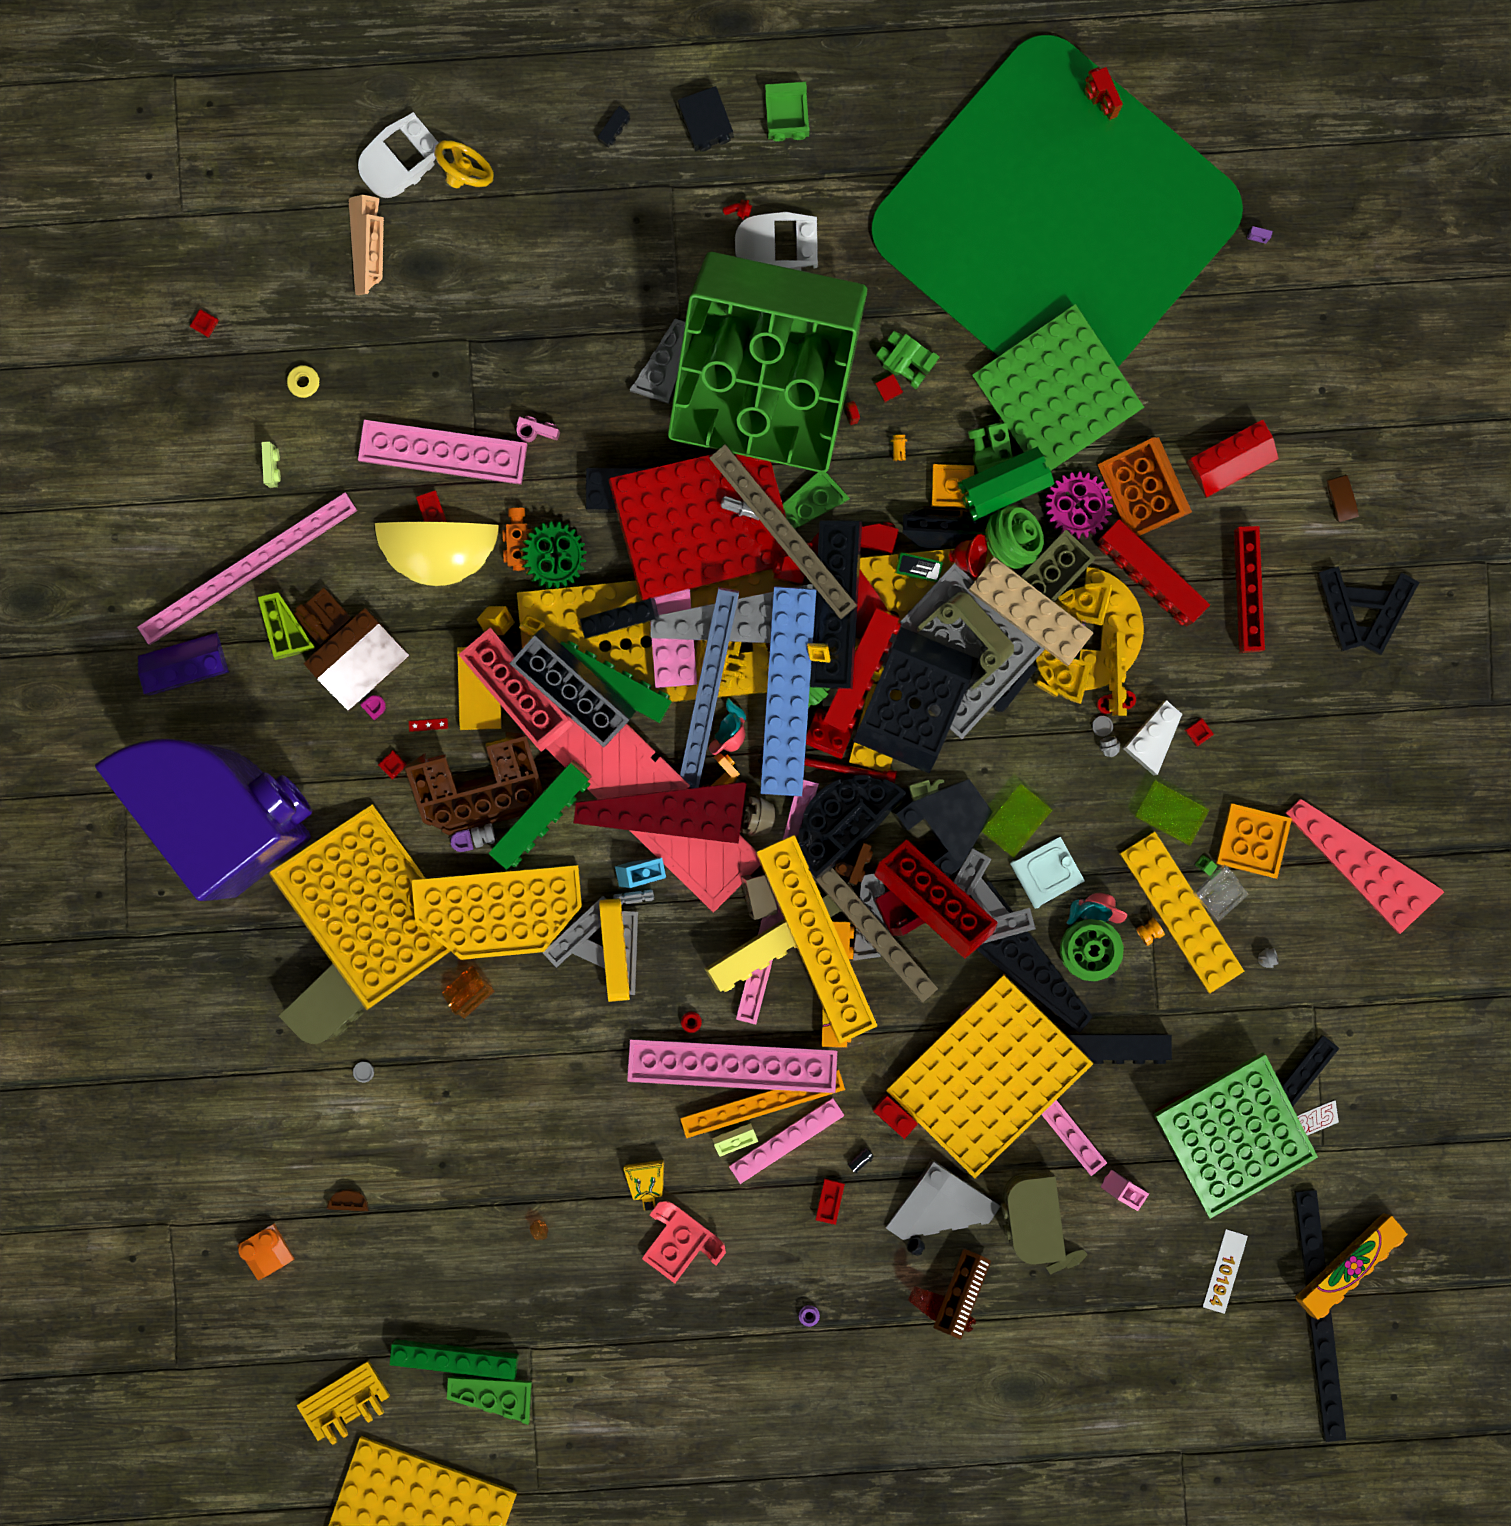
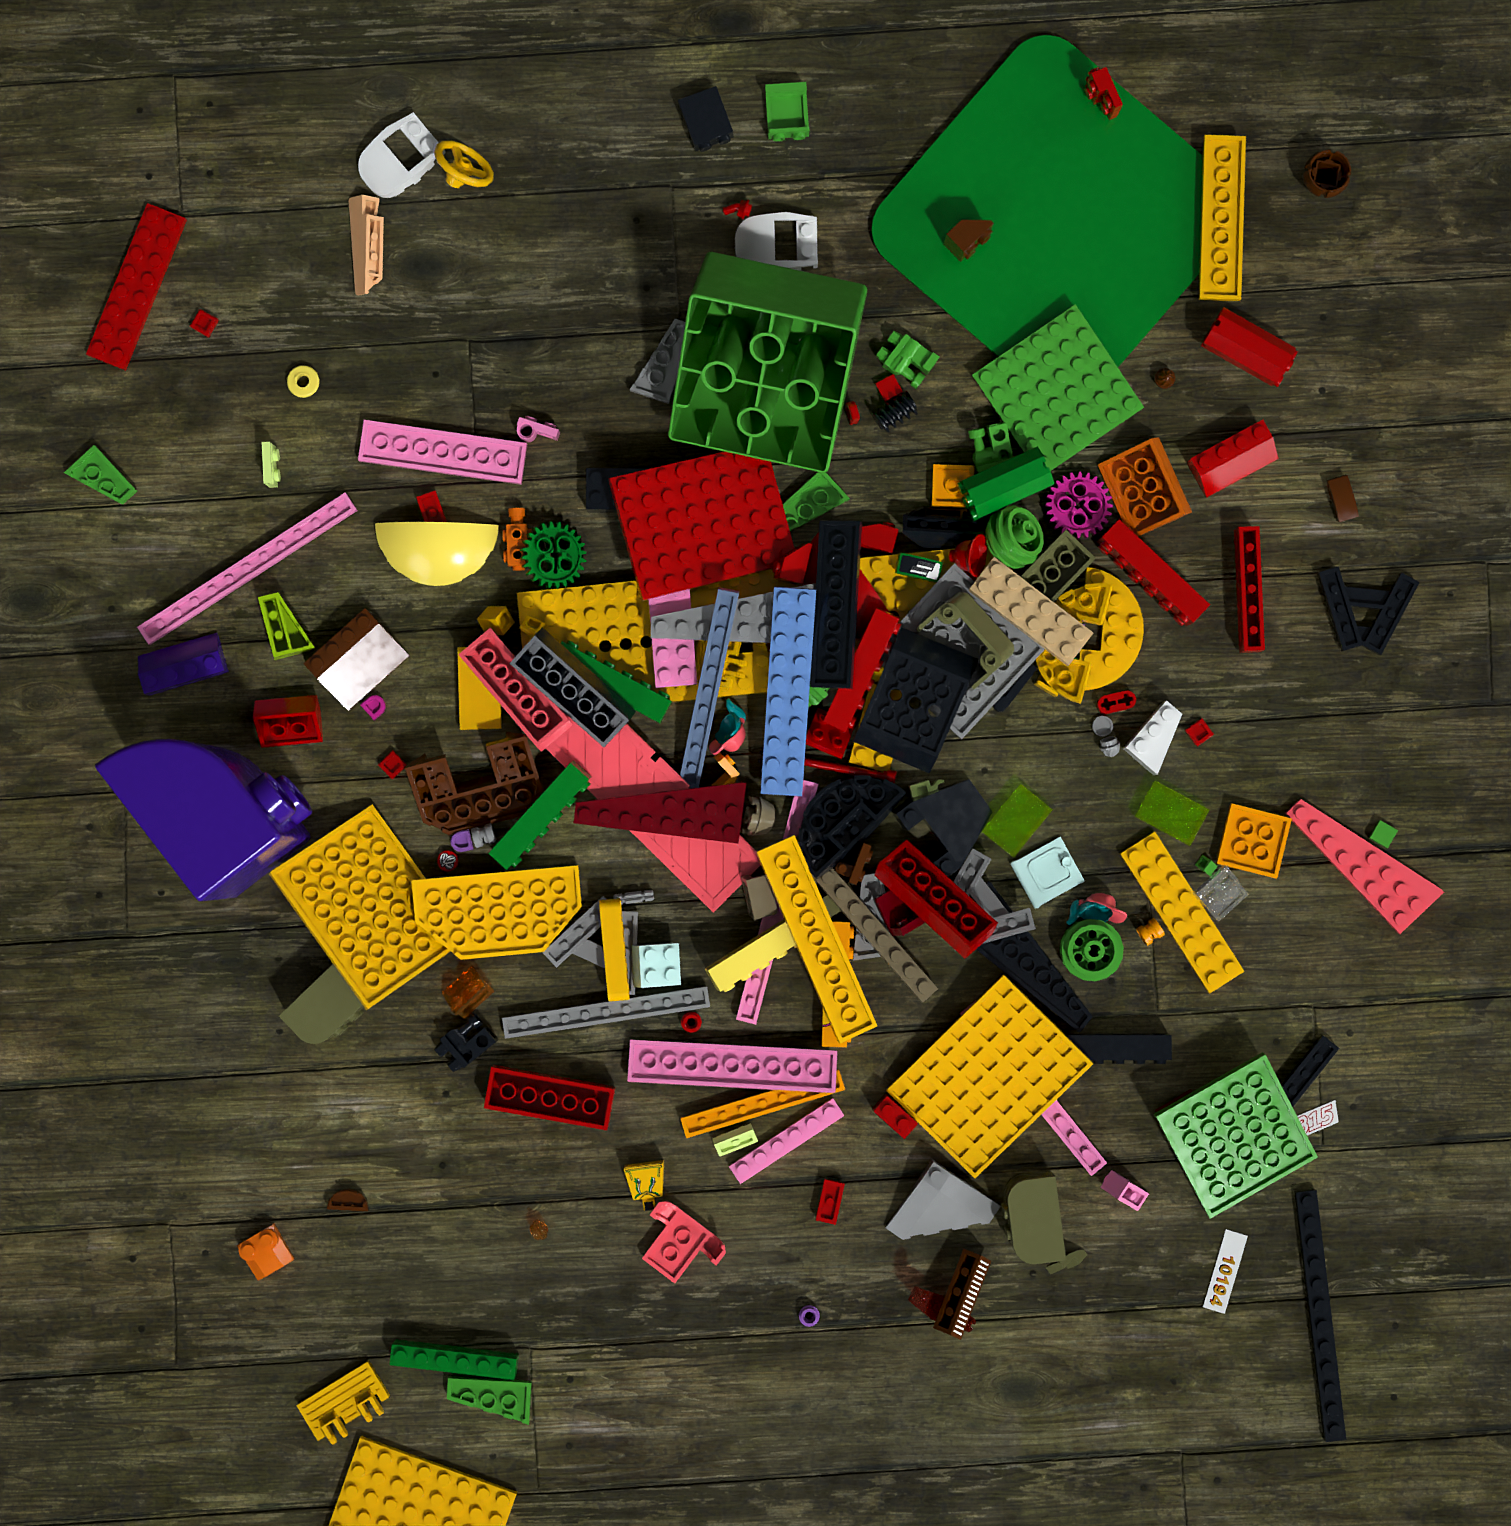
reddish brown plate [293,588,352,646] -> none
light grey piece [353,1062,374,1083] -> none
red sticker [409,718,448,732] -> none
black plate [580,598,659,639] -> none
black piece [597,106,631,148] -> none
medium azure slope [615,858,666,888] -> none
dark tan plate [710,445,858,619] -> none
light grey axle [721,496,759,520] -> none
yellow slope [807,643,831,663] -> none
black pin [847,1147,874,1174] -> none
light orange pin [891,435,907,461] -> none
black hinge [907,1237,925,1256] -> none
yellow wing [1109,632,1127,716] -> none
medium lavender tile [1247,226,1272,244] -> none
light grey plate [1258,948,1279,968] -> none
light orange brick [1295,1213,1408,1319] -> none
none -> bright green wing [64,445,137,505]
none -> red plate [86,203,187,371]
none -> red slope [253,695,323,748]
none -> black hips [434,1012,499,1072]
none -> tile [437,851,459,871]
none -> red brick [484,1065,616,1130]
none -> light grey plate [502,986,710,1039]
none -> light aqua brick [632,943,681,988]
none -> black piece [871,391,918,433]
none -> reddish brown slope [943,220,994,262]
none -> reddish brown plate [1155,368,1175,389]
none -> yellow plate [1199,135,1246,301]
none -> red brick [1201,307,1298,387]
none -> reddish brown piece [1303,150,1351,198]
none -> bright green tile [1368,820,1398,848]

